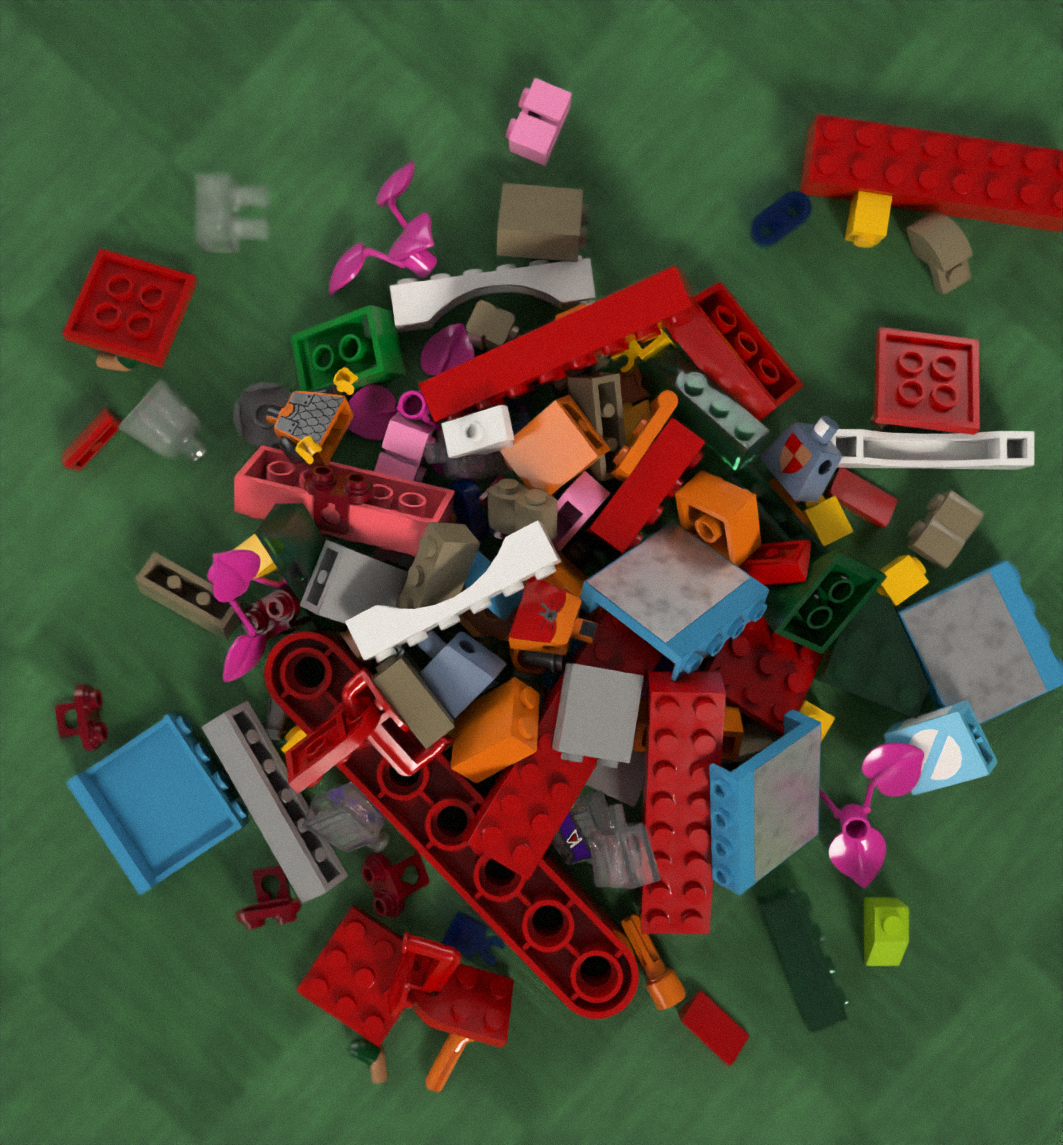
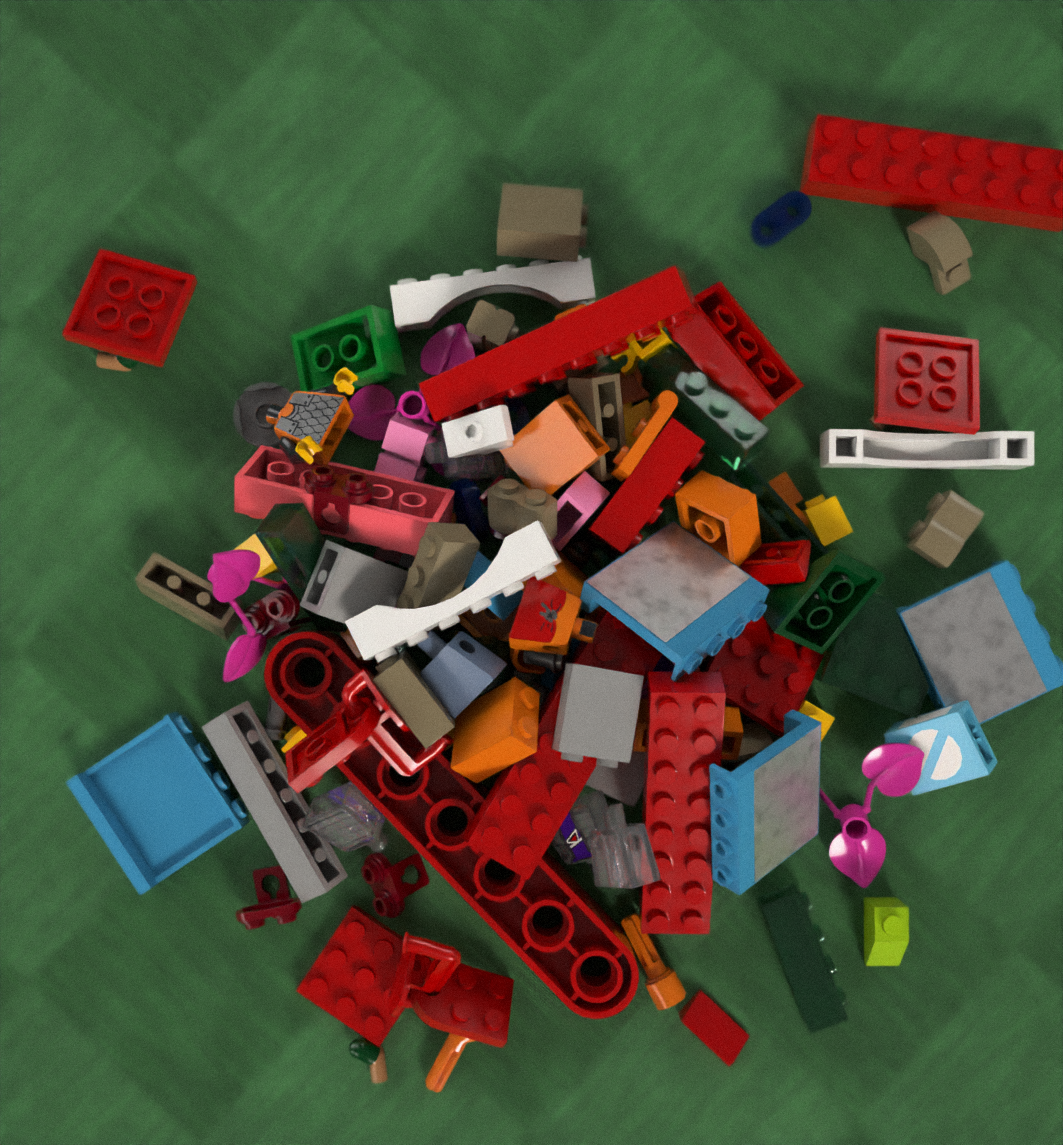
dark red bracket [55,683,108,751] -> none
red slope [61,408,123,471] -> none
clear torso [118,379,206,461] -> none
clear brick [196,174,270,253] -> none
dark pink plant [329,160,437,297] -> none
clear blue plate [441,910,505,965] -> none
bright pink piece [505,78,572,166] -> none
sand blue torso [760,416,842,502] -> none
red slope [823,468,898,528] -> none
yellow brick [845,191,892,248] -> none
yellow brick [876,555,929,606] -> none

